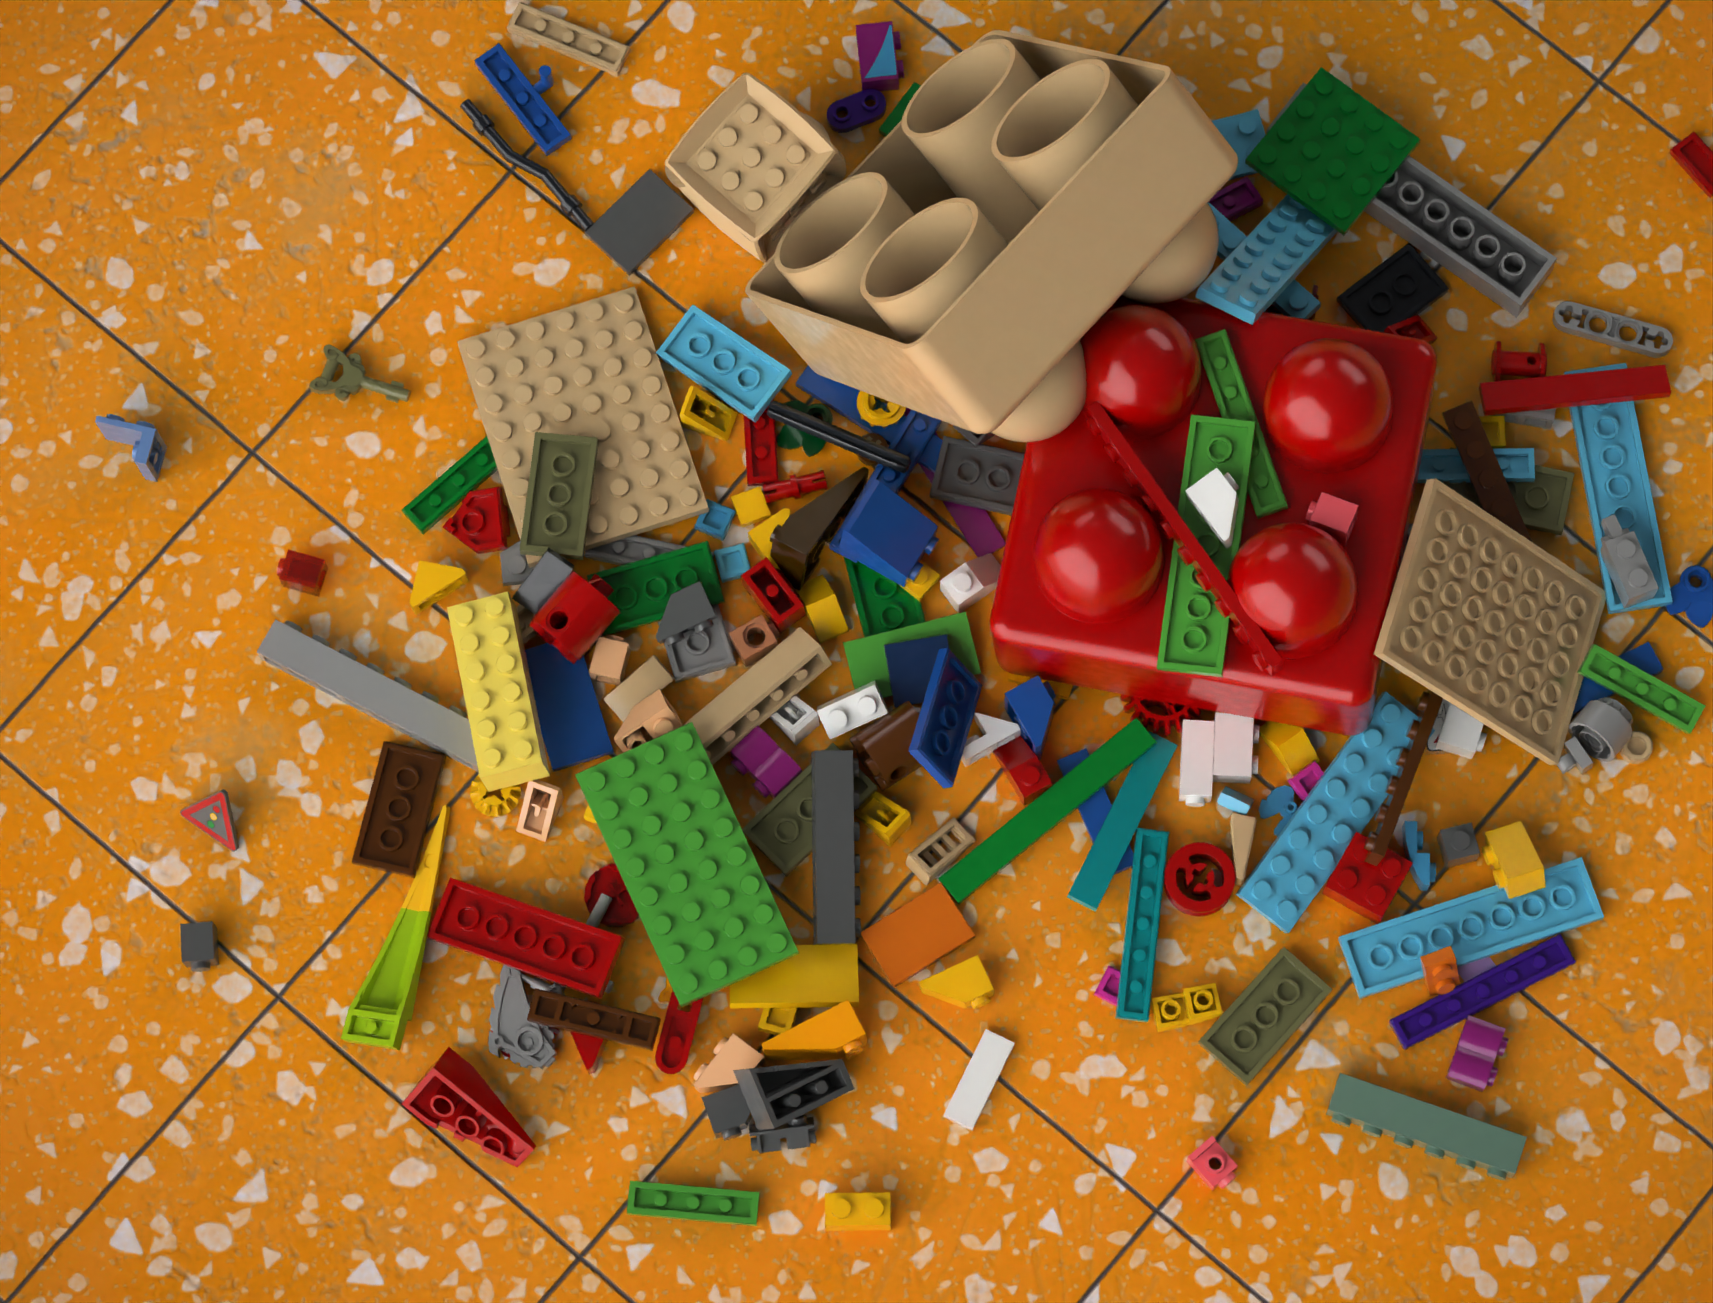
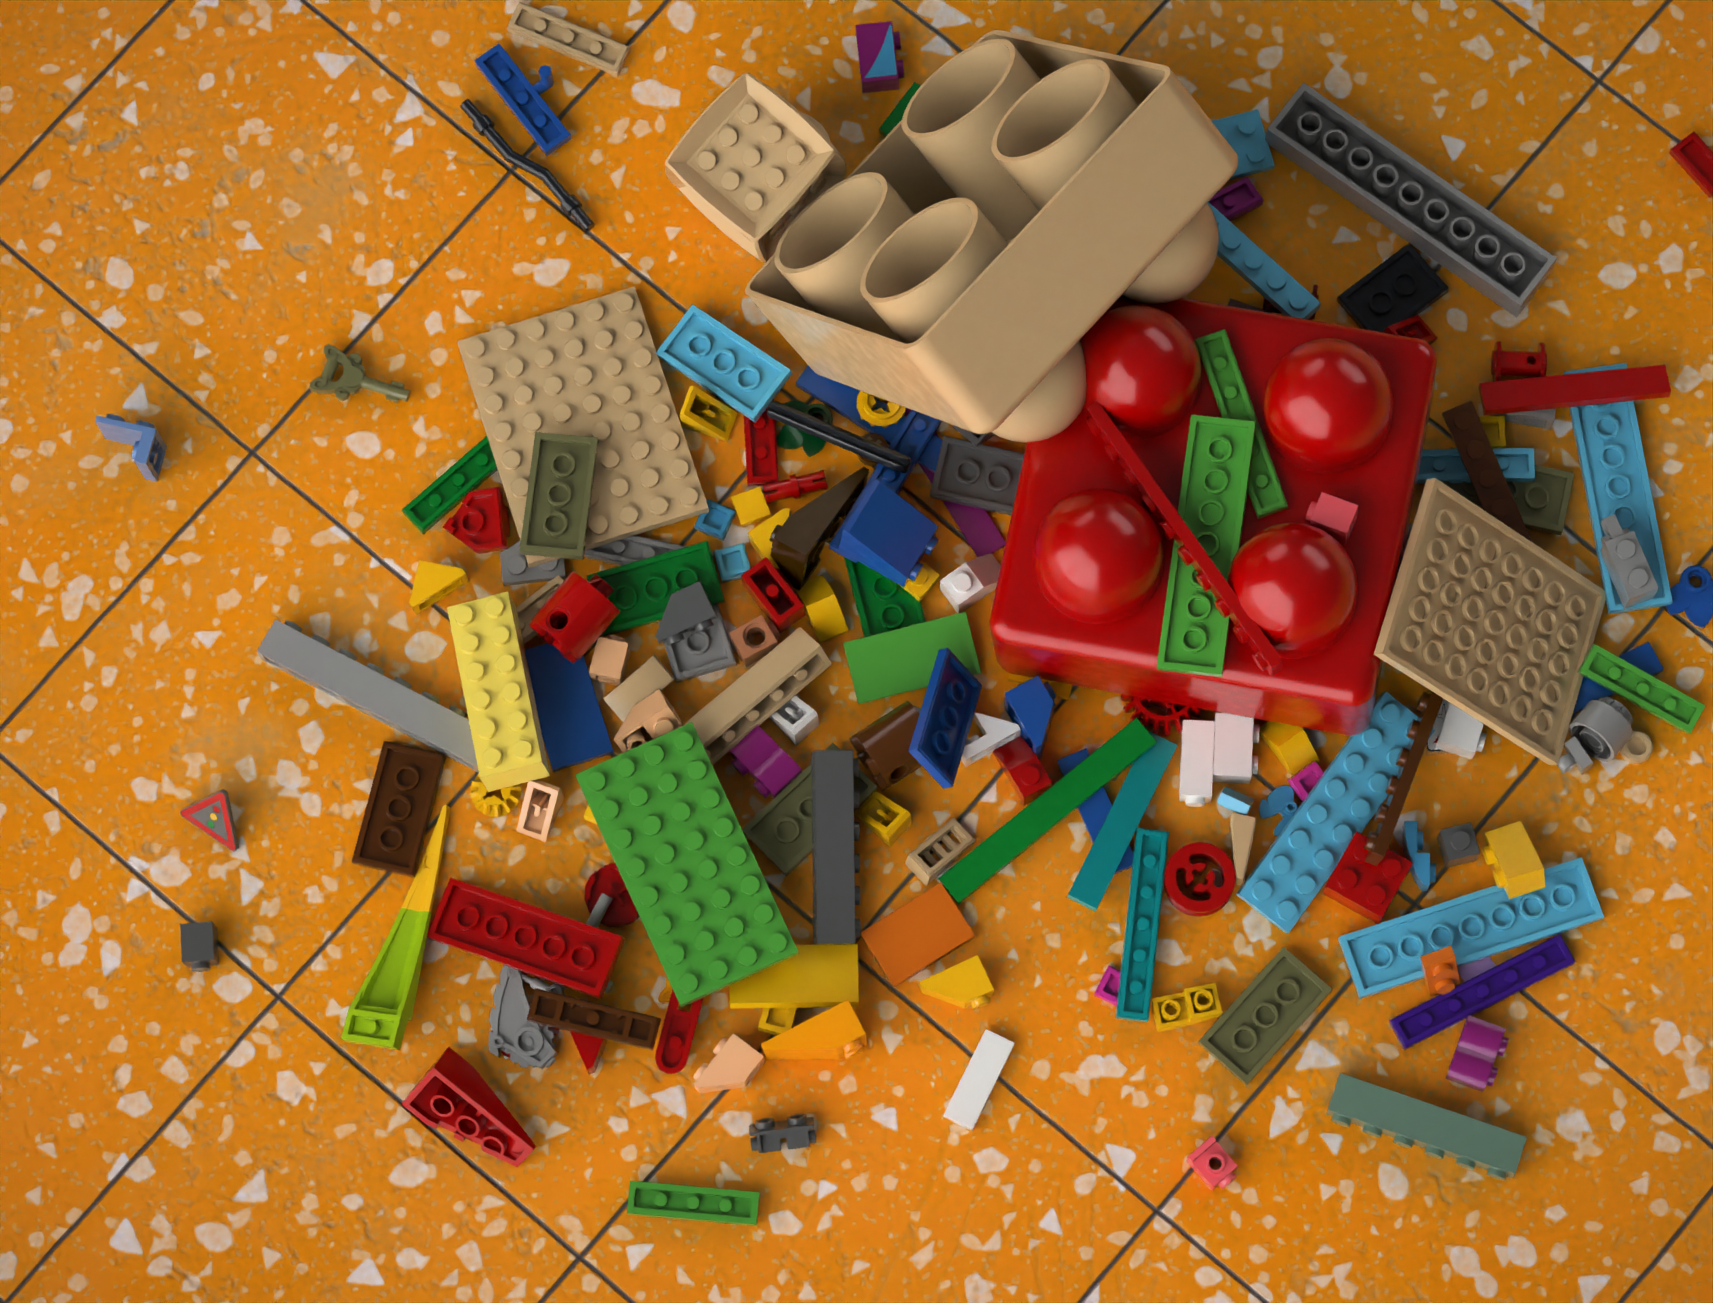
clear red brick [277,549,328,597] -> none
tile [512,548,575,614] -> none
dark grey tile [585,169,694,276] -> none
dark grey slope [702,1084,752,1141] -> none
dark grey wedge [733,1059,855,1130] -> none
white brick [817,680,888,739] -> none
yellow brick [825,1192,891,1231] -> none
dark purple plate [827,89,886,133] -> none
dark blue tile [884,634,949,708] -> none
white slope [1185,468,1239,549] -> none
medium azure plate [1195,194,1338,325] -> none
green plate [1245,67,1420,236] -> none
light grey beam [1552,301,1673,358] -> none

